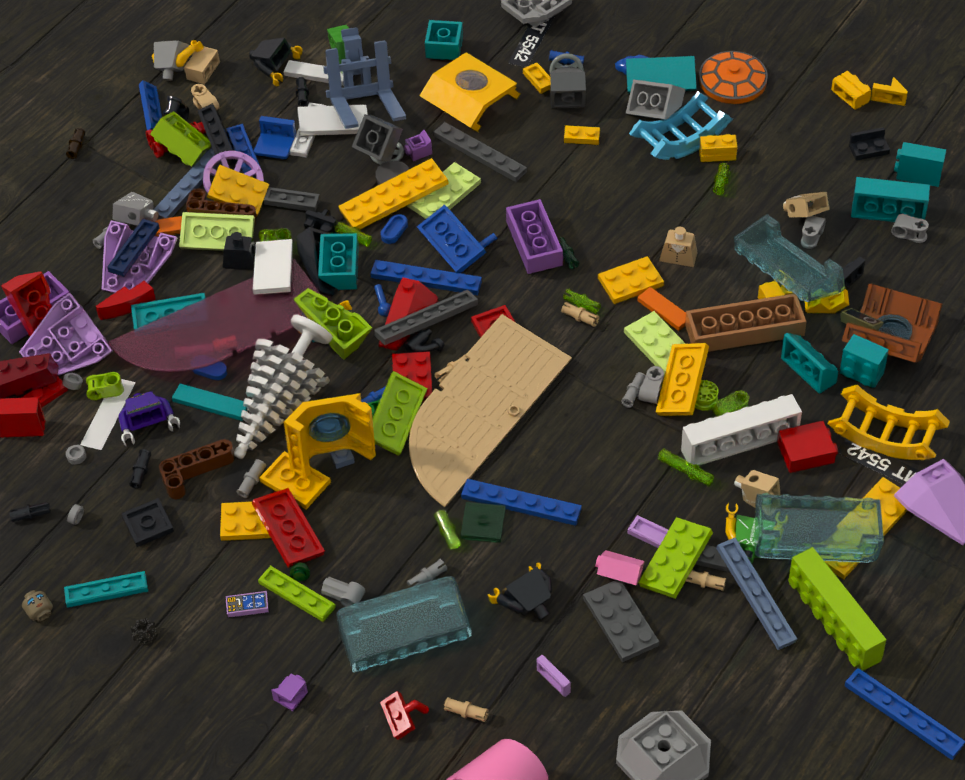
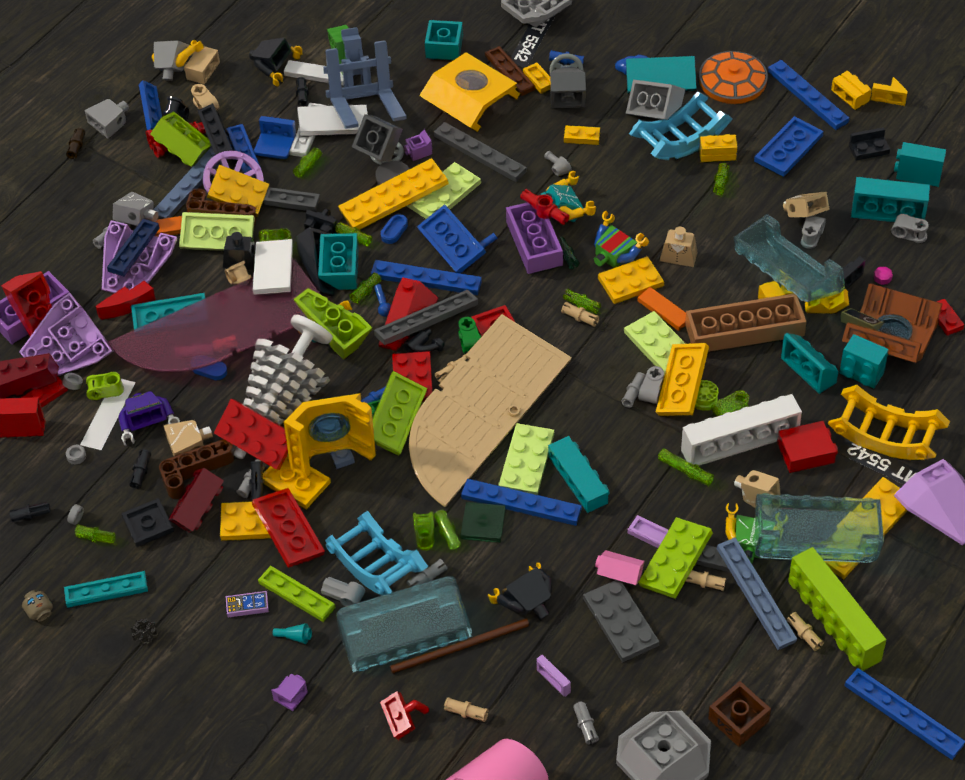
teal tile [172,384,248,421] -> none
dark green plate [290,563,310,581] -> none
none -> clear neon green axle [75,525,116,543]
none -> light grey torso [85,99,129,139]
none -> tan torso [164,420,213,456]
none -> dark red wedge [168,468,224,532]
none -> red plate [214,399,288,470]
none -> tan piece [225,261,252,284]
none -> black pin [249,461,265,502]
none -> teal cone [273,623,312,644]
none -> clear neon green pin [293,147,322,178]
none -> medium azure fence [325,511,428,595]
none -> clear neon green pin [349,272,381,303]
none -> reddish brown piece [390,618,529,674]
none -> clear neon green piece [413,511,434,550]
none -> green piece [459,317,481,354]
none -> reddish brown tile [485,46,535,96]
none -> yellowish green plate [499,423,554,495]
none -> red pin [520,189,570,225]
none -> torso [541,171,596,222]
none -> light grey bar [544,151,572,176]
none -> teal brick [548,436,610,513]
none -> light grey axle [573,701,599,745]
none -> torso [594,211,649,267]
none -> reddish brown brick [708,681,771,747]
none -> blue plate [754,116,824,177]
none -> blue plate [768,60,849,130]
none -> tan pin [786,612,824,651]
none -> dark pink tile [874,267,893,285]
none -> red plate [937,299,964,336]

